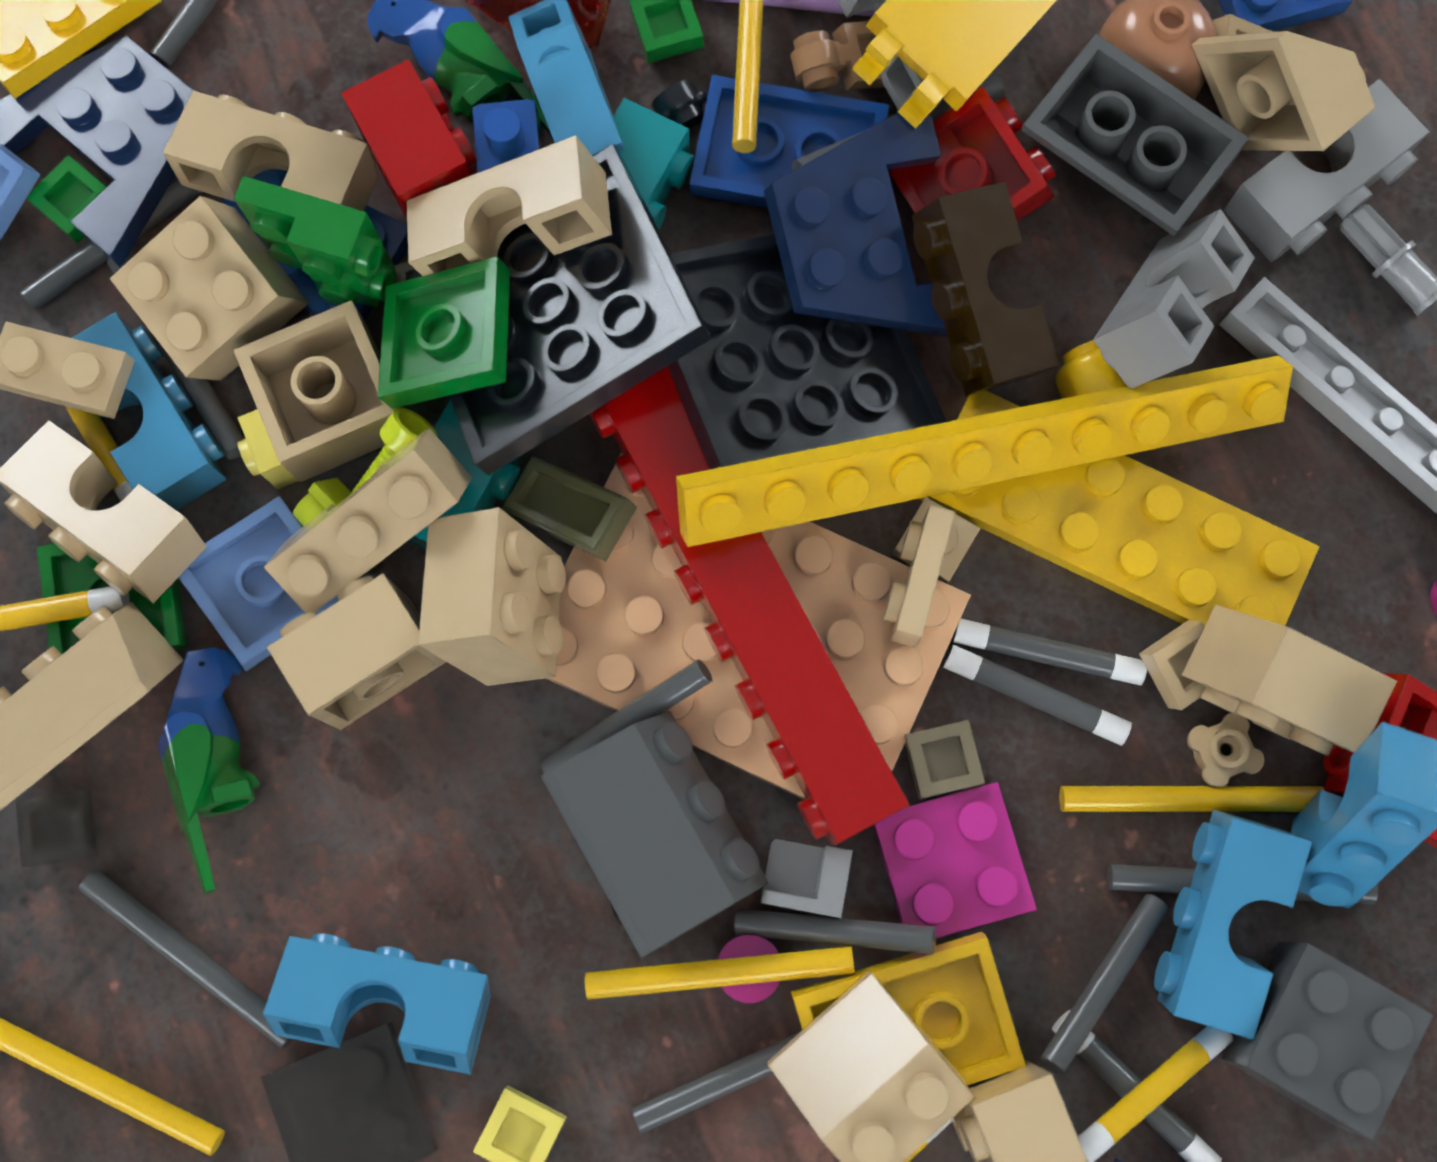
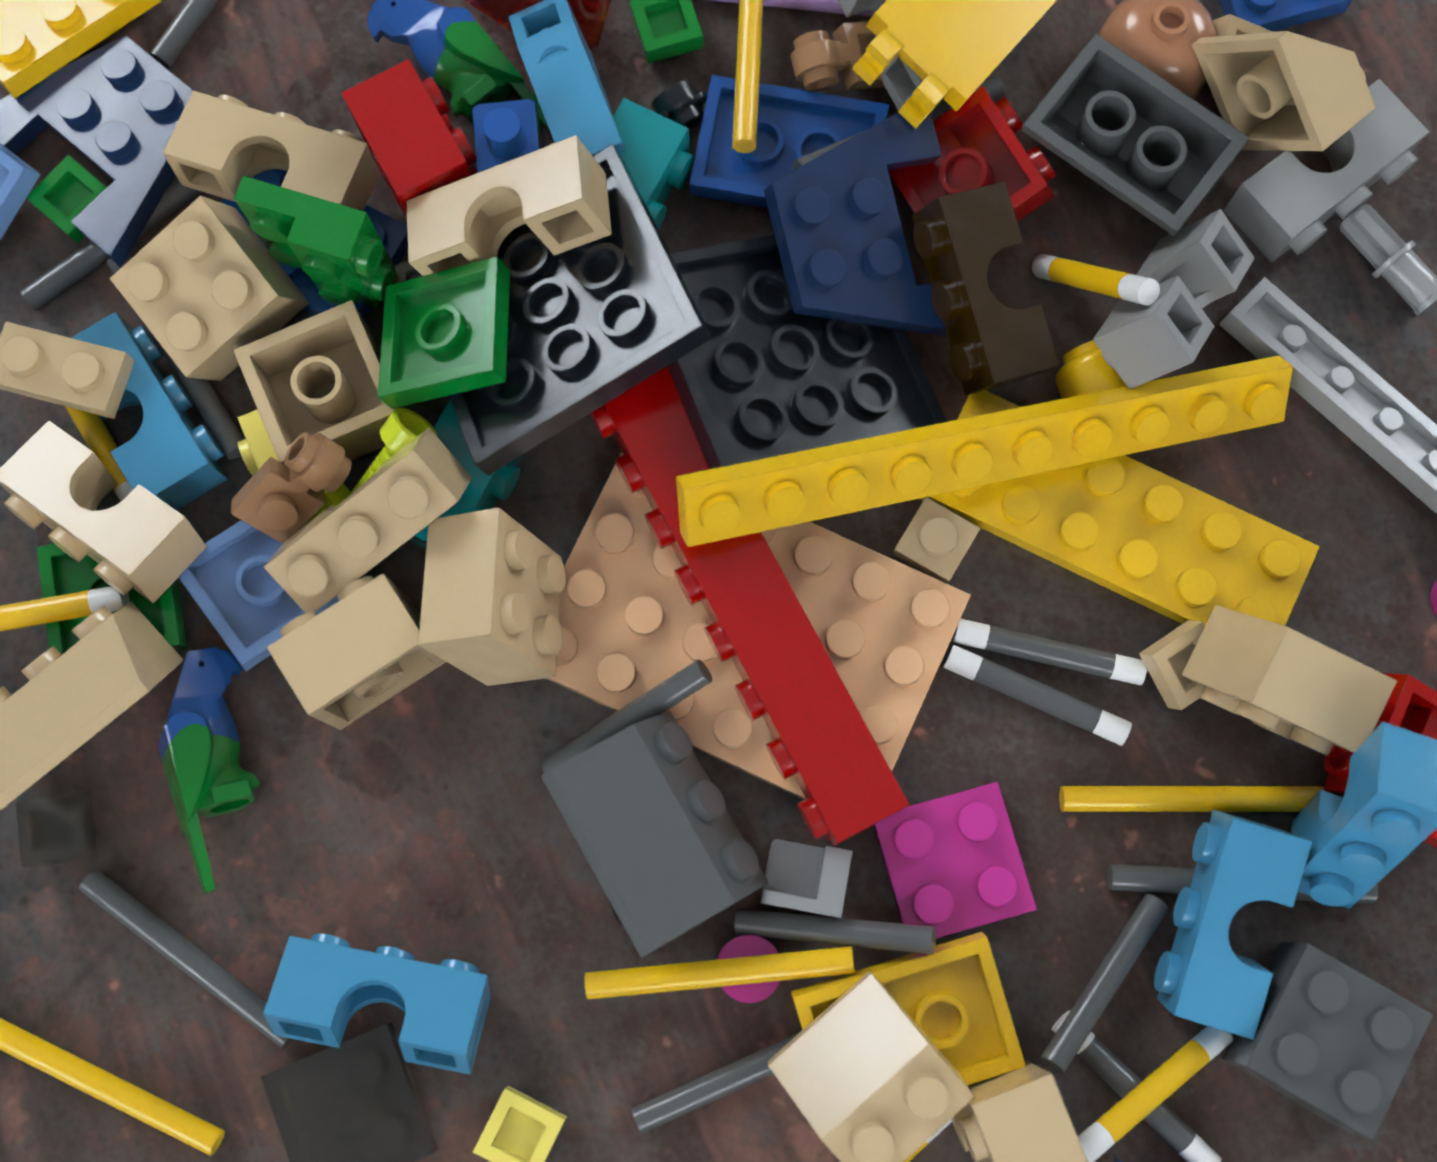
olive tile [501,455,637,562] -> none
tan plate [883,505,956,648] -> none
dark tan plate [904,720,985,800] -> none
tan plate [1187,713,1264,787] -> none
none -> medium nougat plate [231,432,352,544]
none -> bar [1032,254,1160,305]

